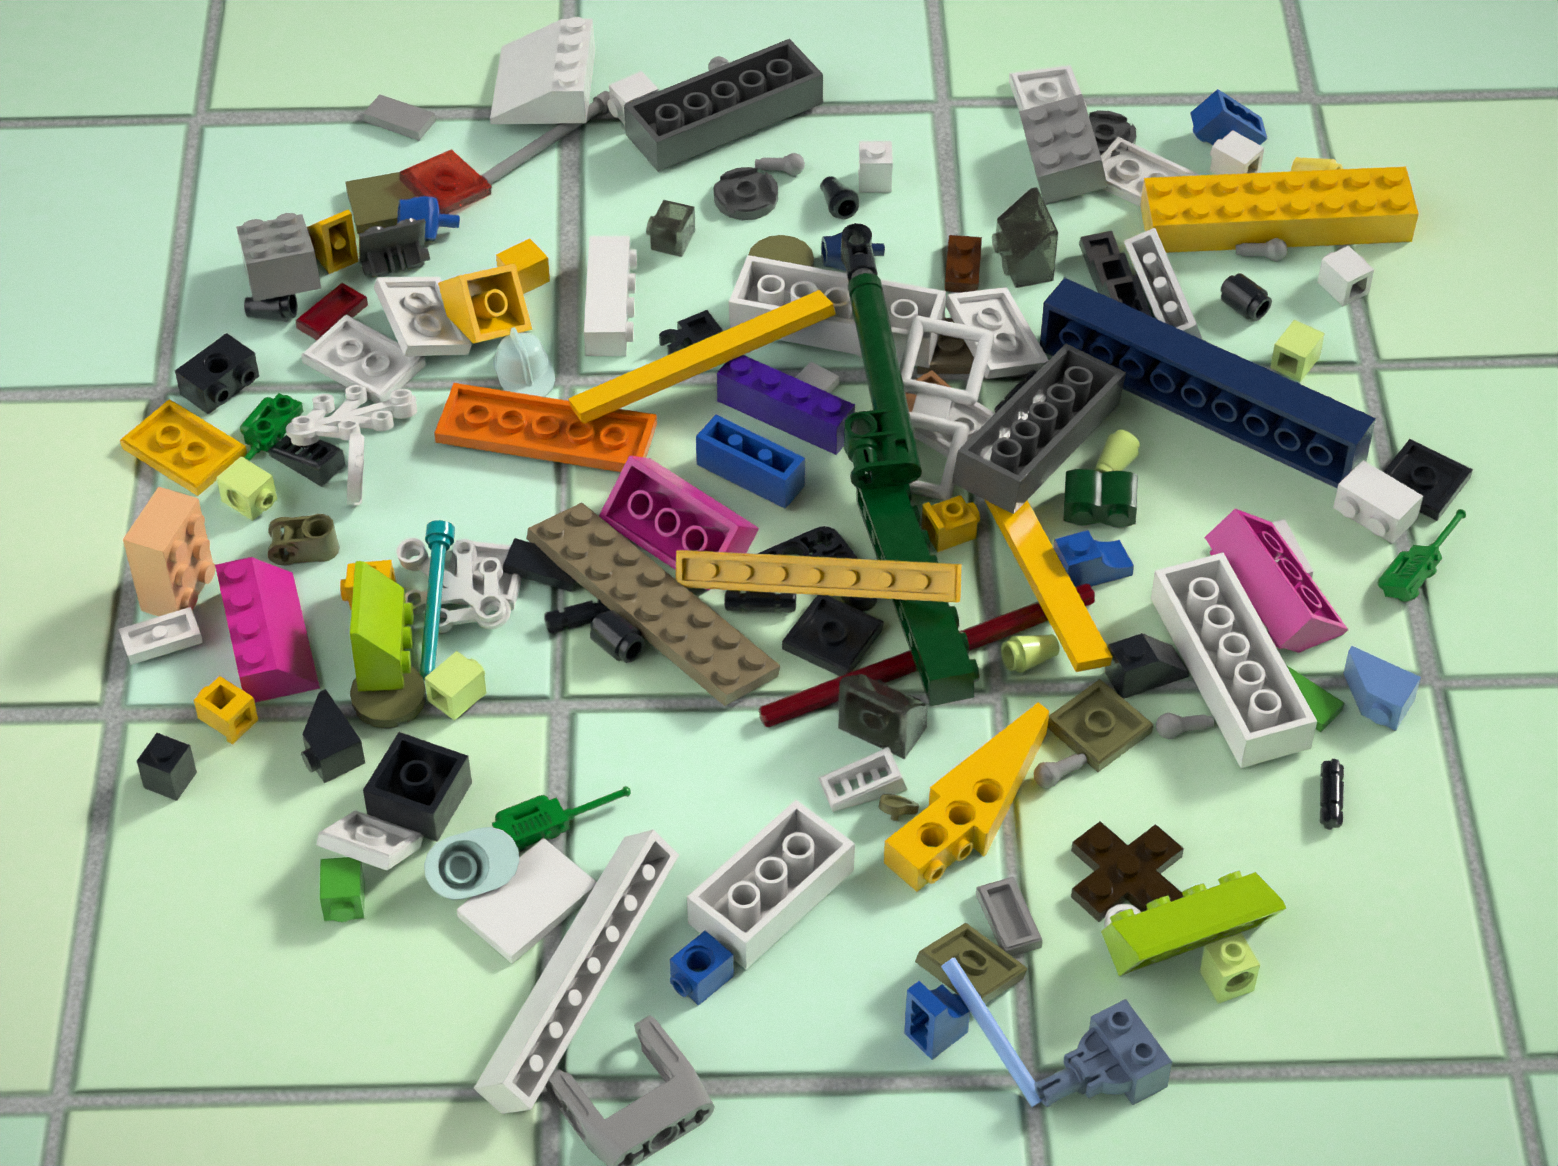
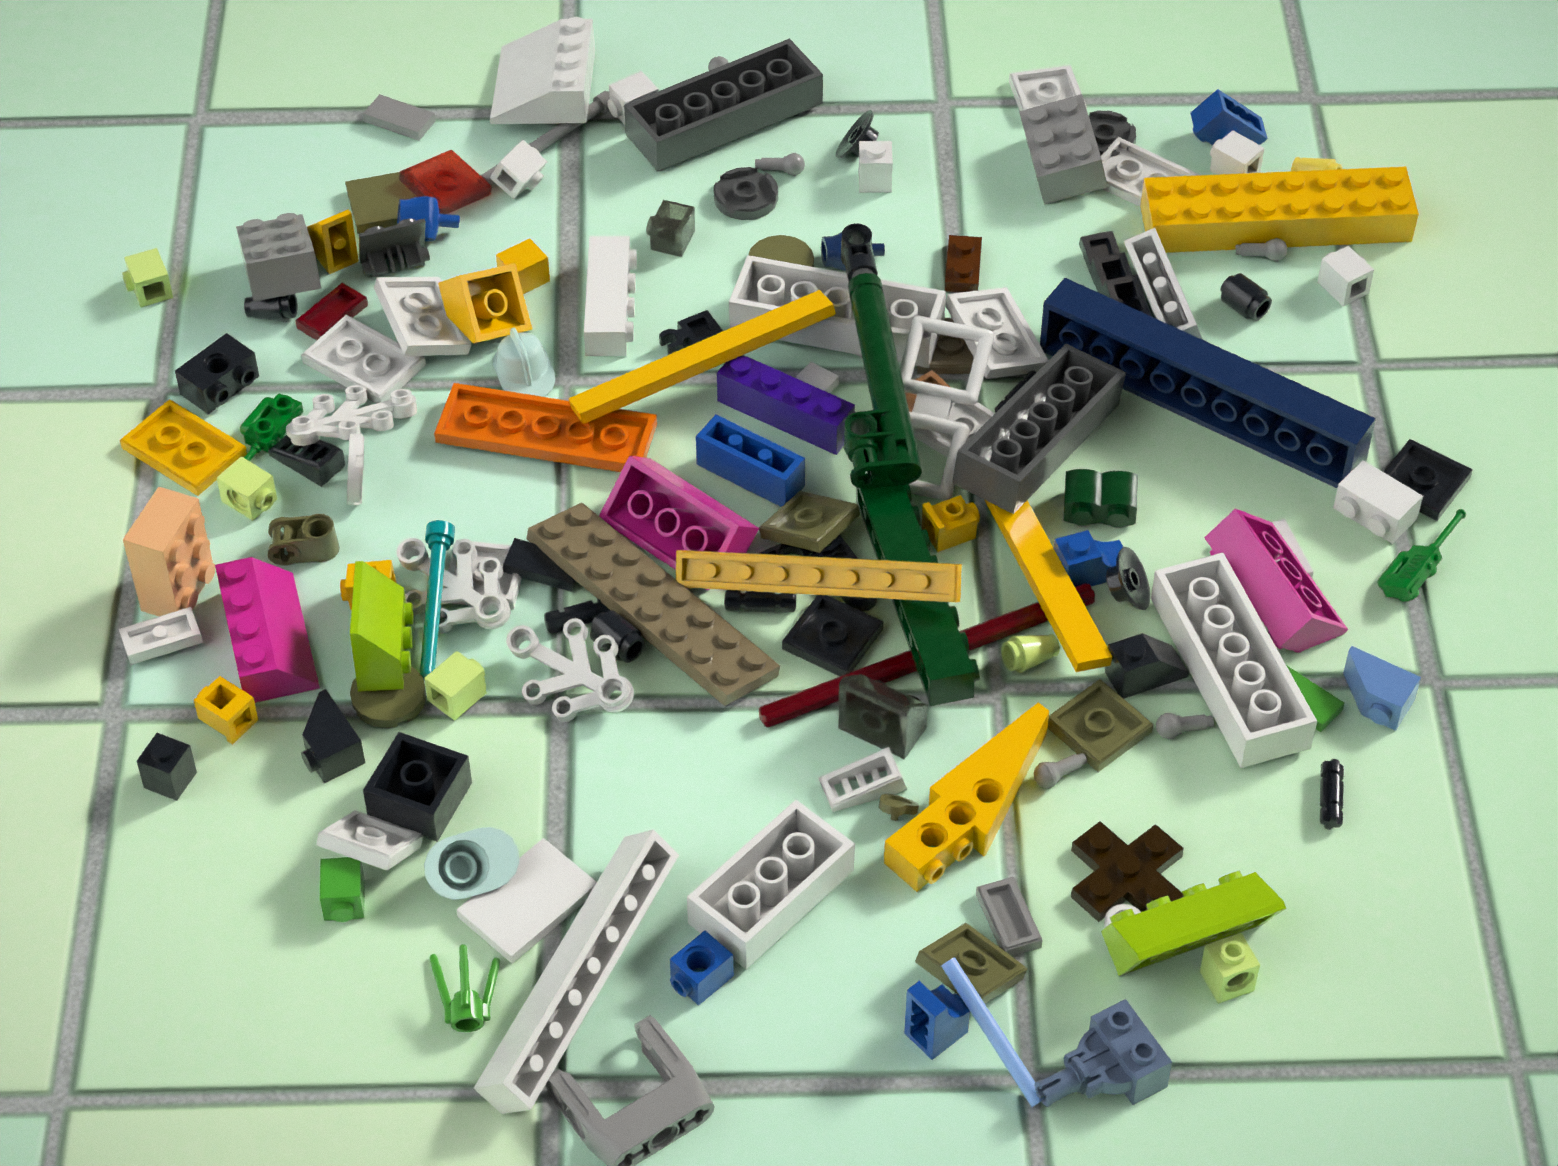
green piece [492,786,631,852] -> none
black cone [820,176,859,219] -> none
clear smoke slope [992,187,1058,288] -> none
yellowish green cone [1094,430,1140,473] -> none
yellowish green brick [1270,320,1325,382] -> none
none -> yellowish green brick [122,248,173,307]
none -> bright green plant [429,944,500,1032]
none -> white brick [490,140,547,199]
none -> white plant [506,618,634,722]
none -> olive tile [759,491,860,553]
none -> black piece [836,110,879,158]
none -> black piece [1106,547,1150,610]

